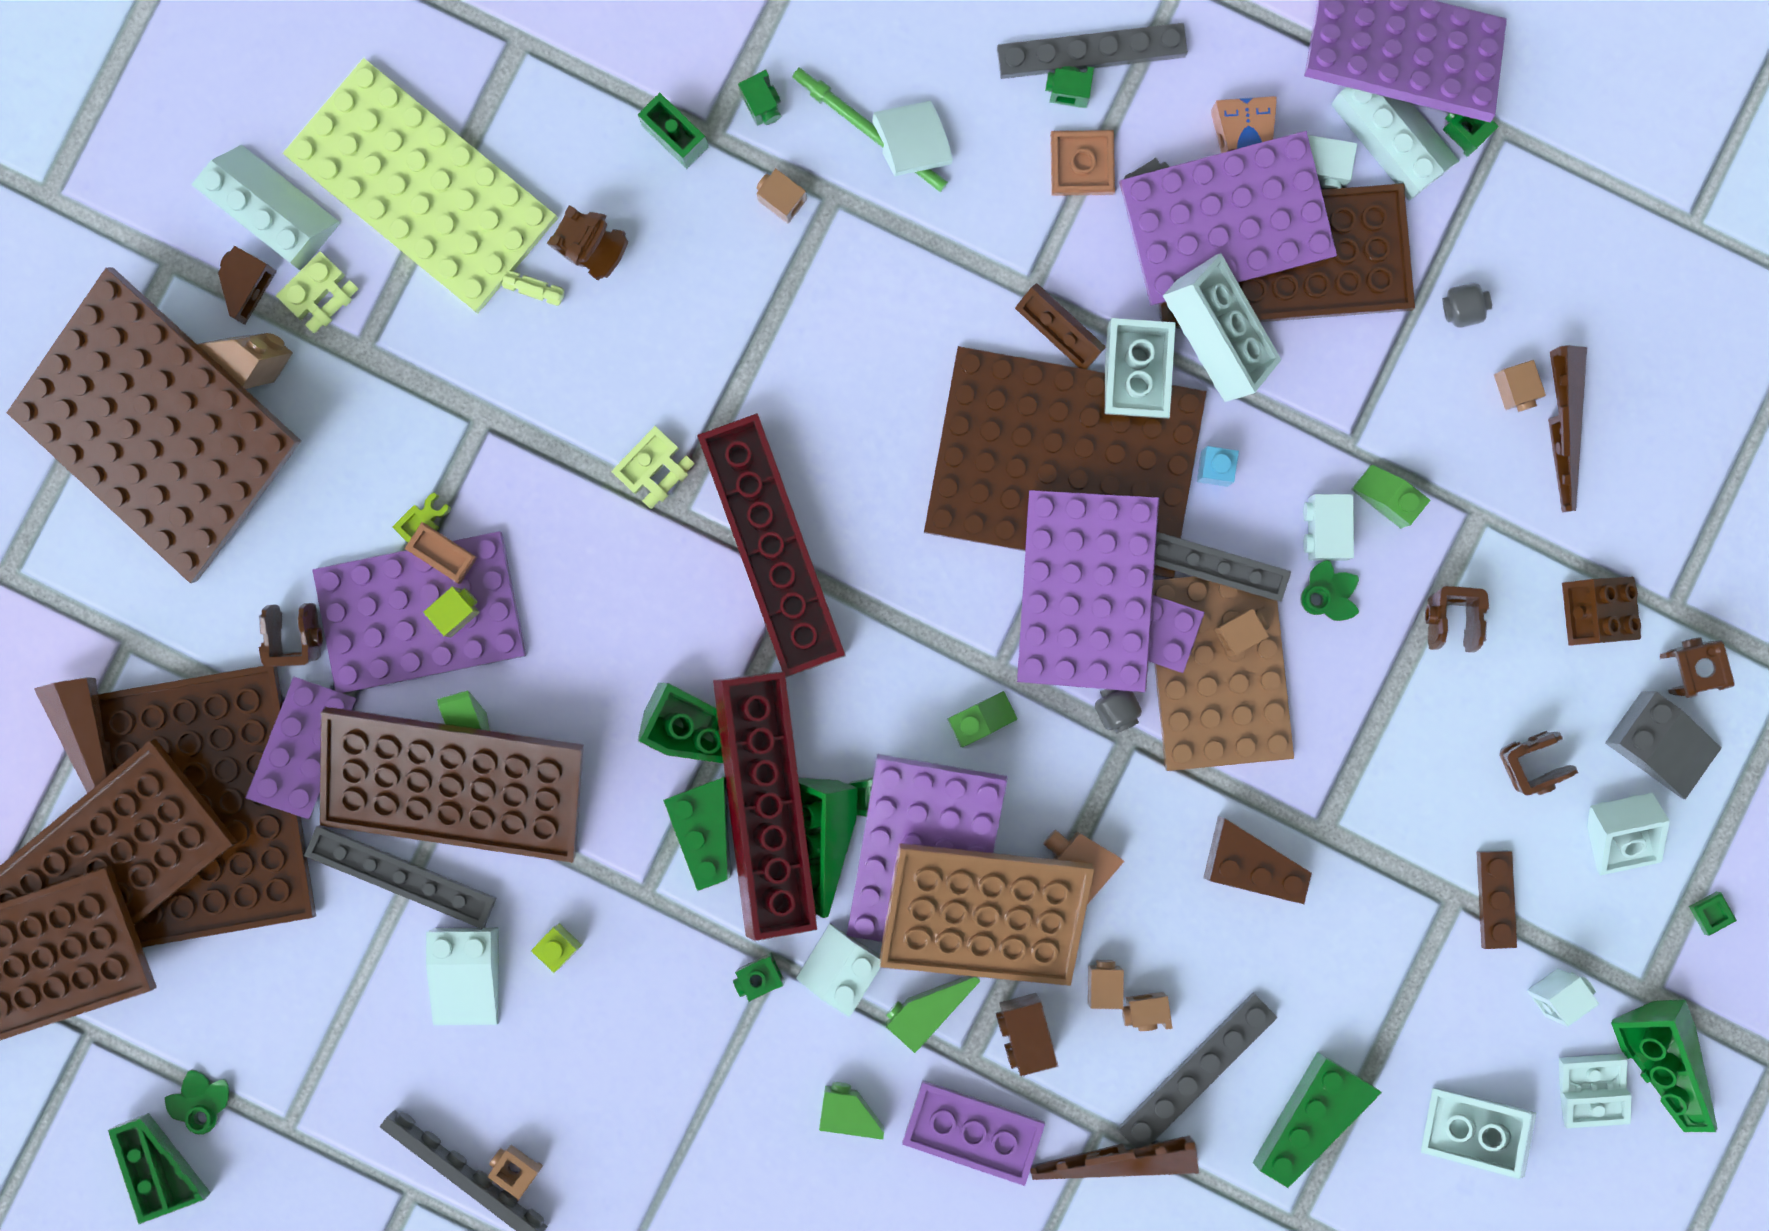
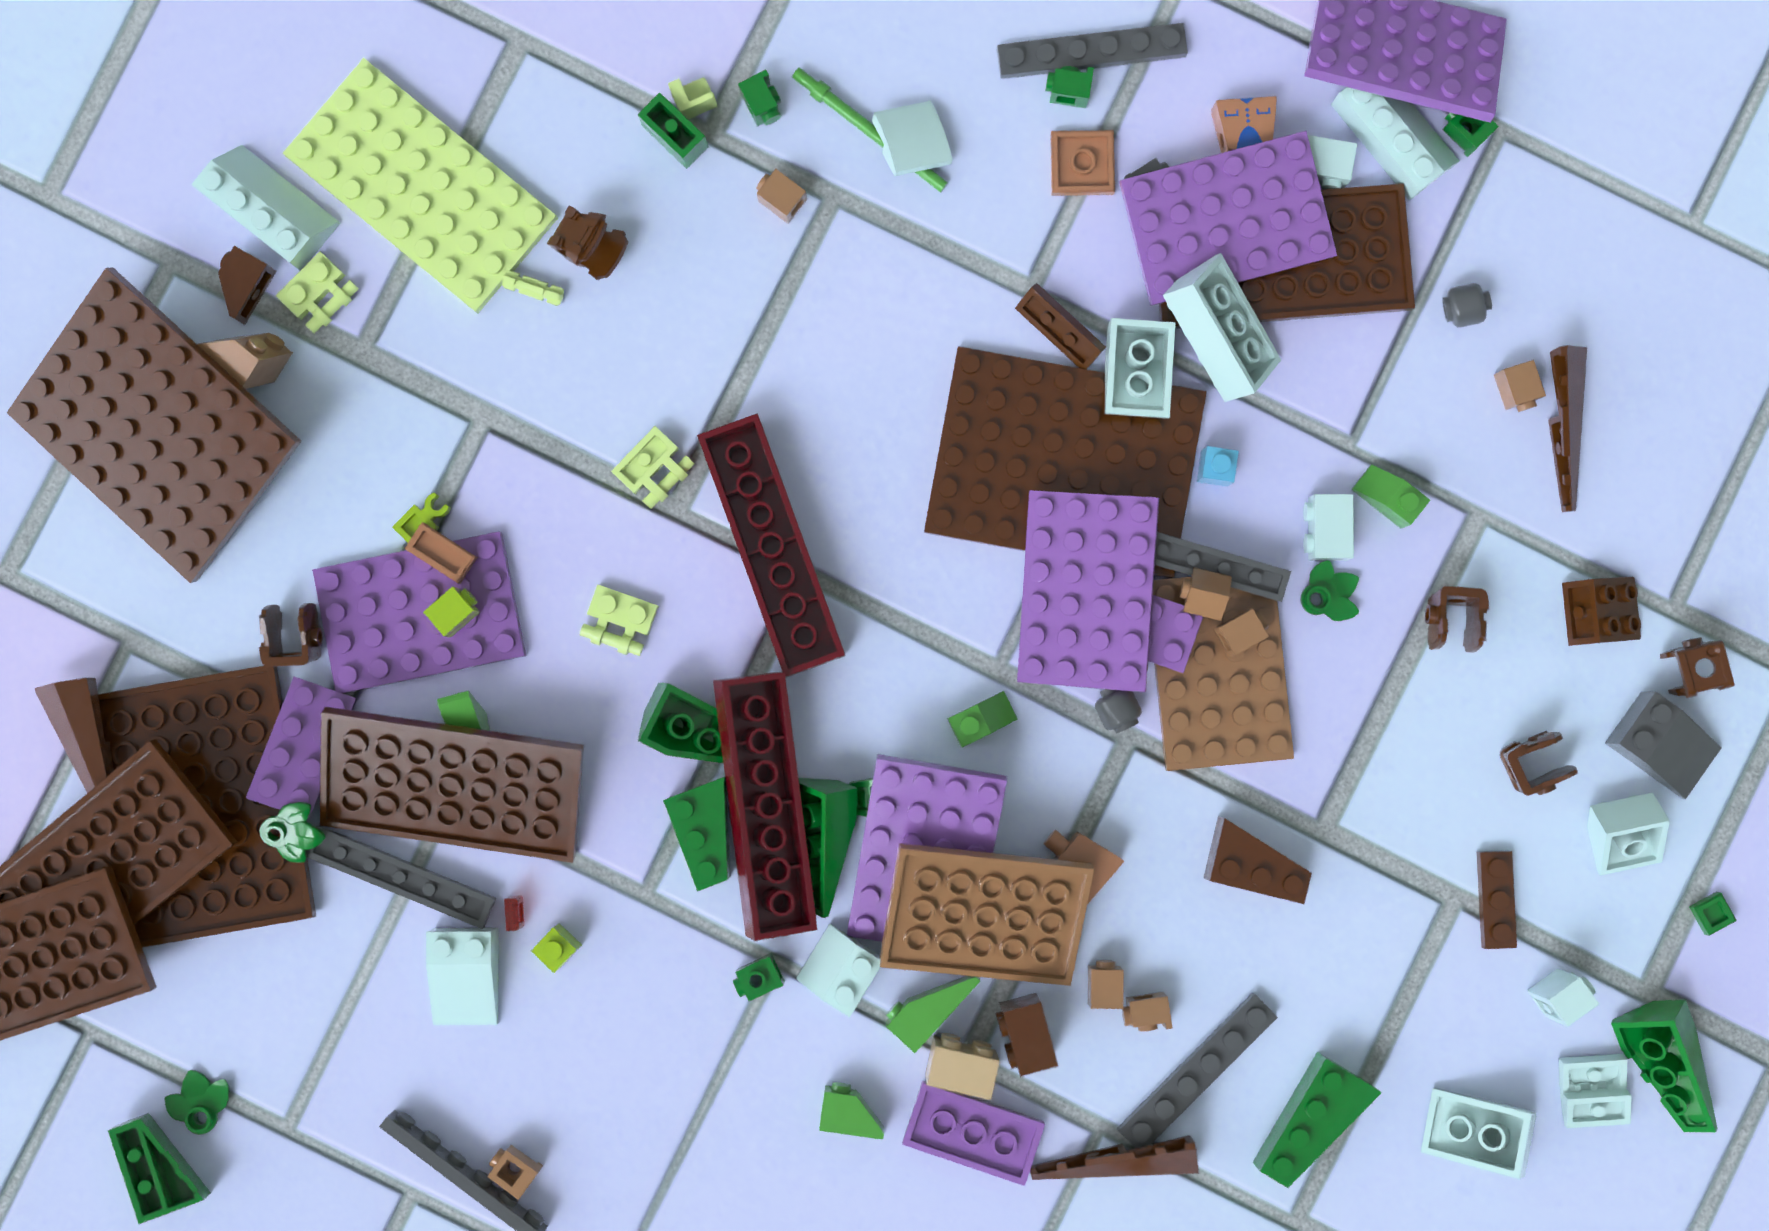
none -> plate [259,802,326,863]
none -> clear red tile [504,895,525,931]
none -> yellowish green plate [580,584,659,656]
none -> yellowish green panel [668,78,718,119]
none -> tan piece [925,1033,1000,1100]
none -> medium nougat brick [1180,568,1232,621]

